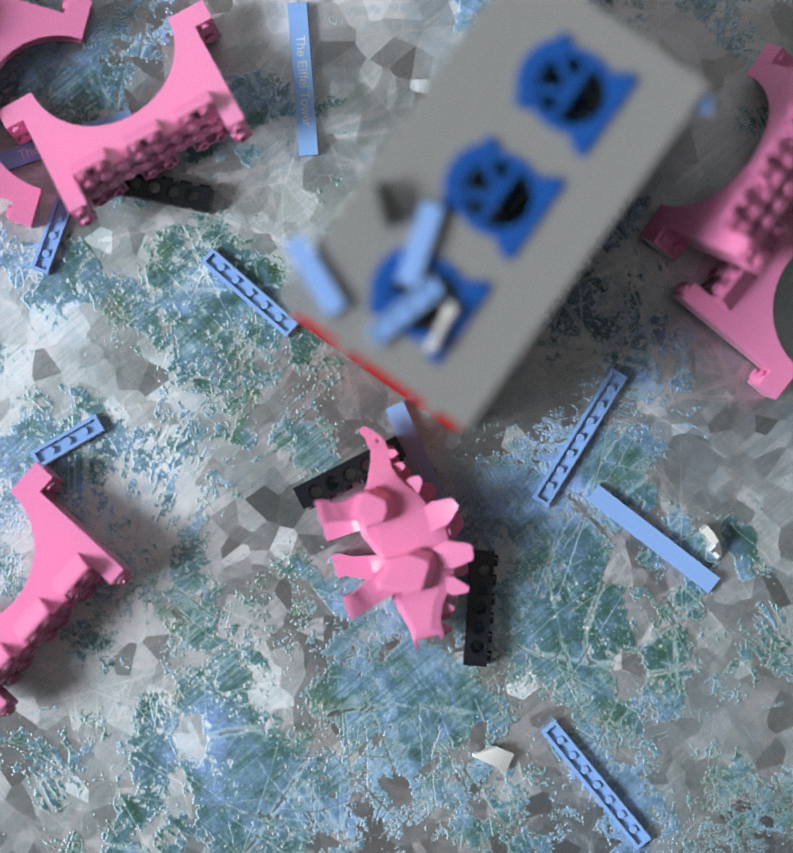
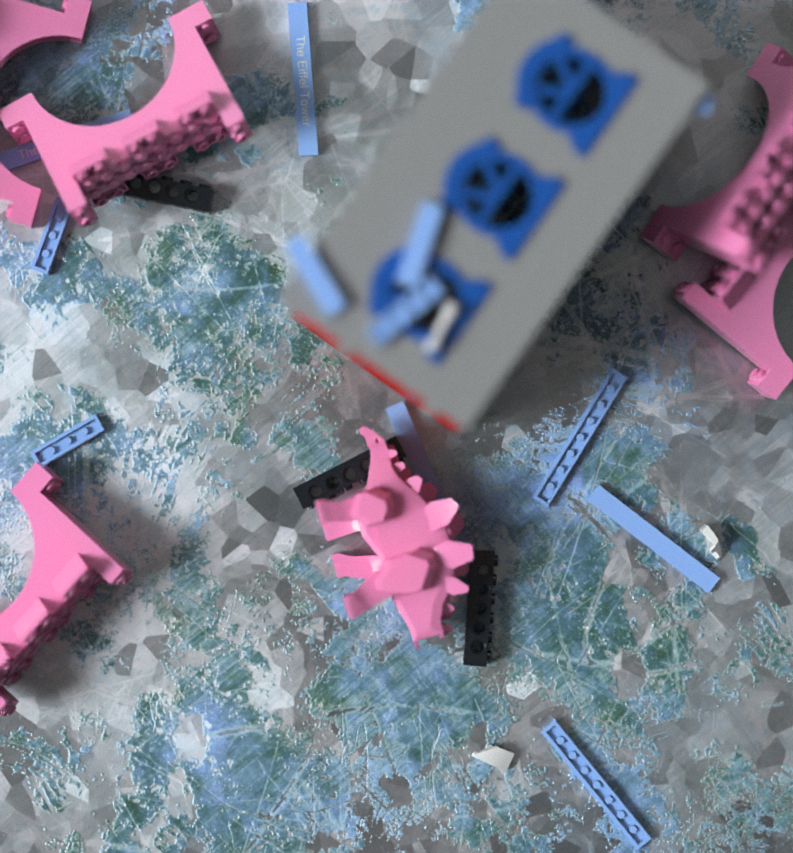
light blue tile [201,248,300,338] -> none
pearl dark grey slope [375,181,401,228] -> none

